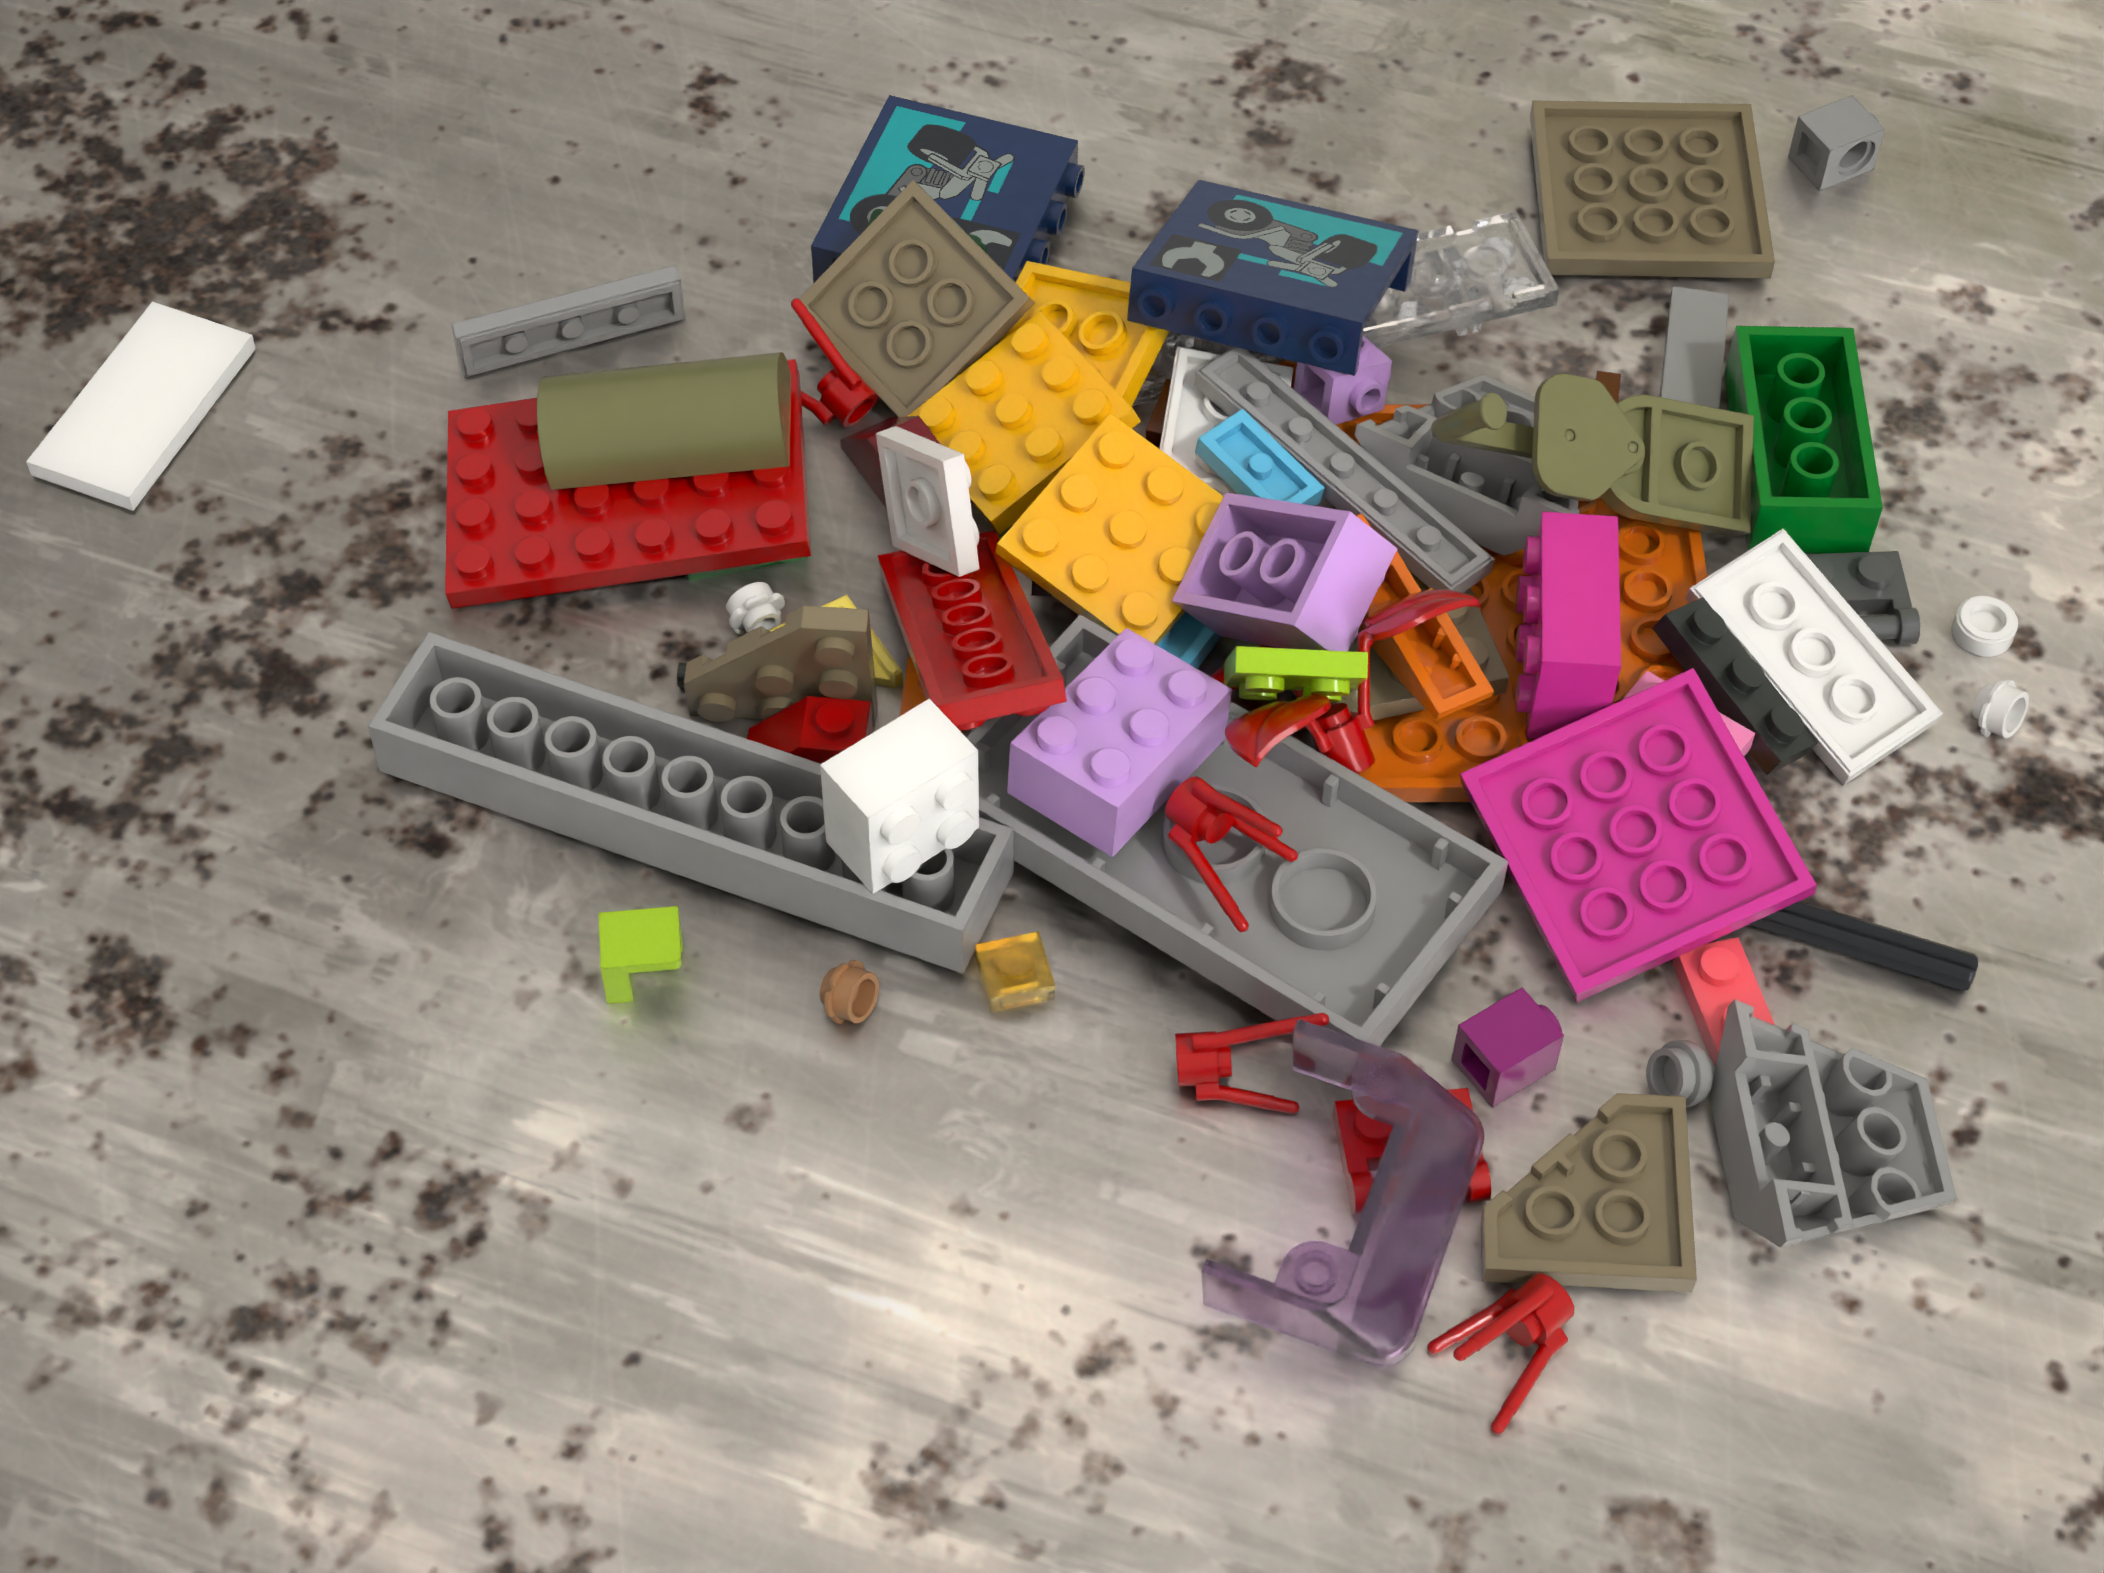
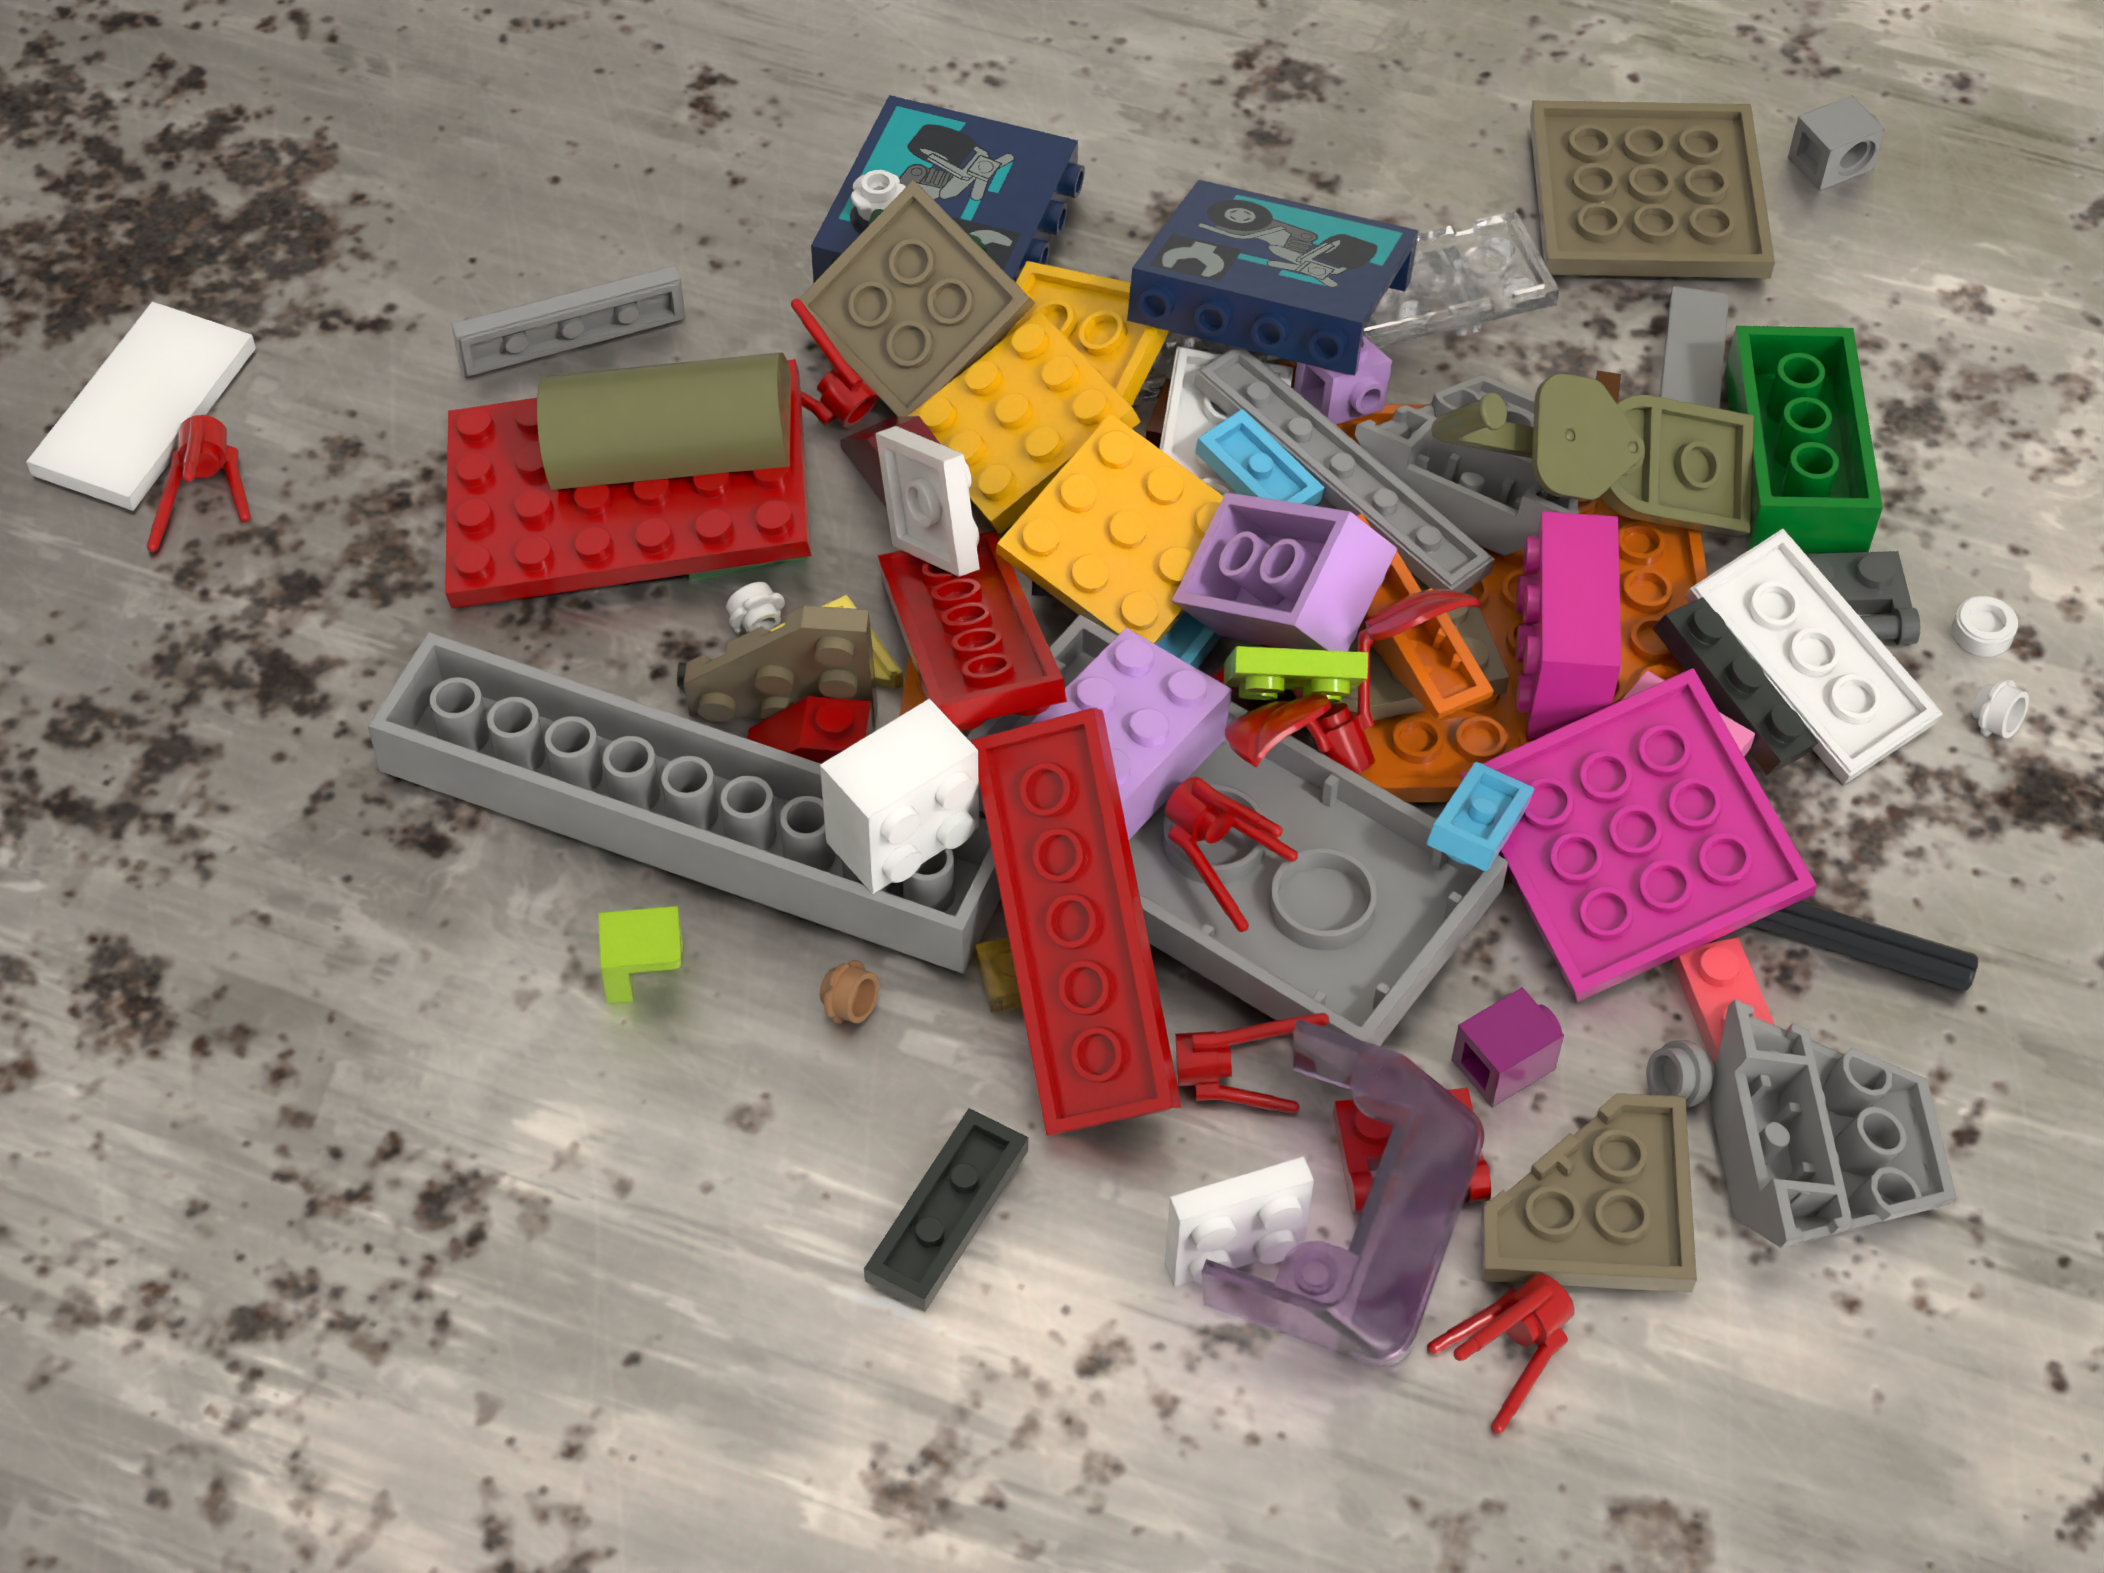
none -> red plant [147,415,251,552]
none -> white plate [851,170,906,221]
none -> pearl dark grey plate [864,1108,1028,1312]
none -> red plate [971,708,1182,1135]
none -> white plate [1165,1156,1314,1287]
none -> medium azure plate [1426,761,1535,872]

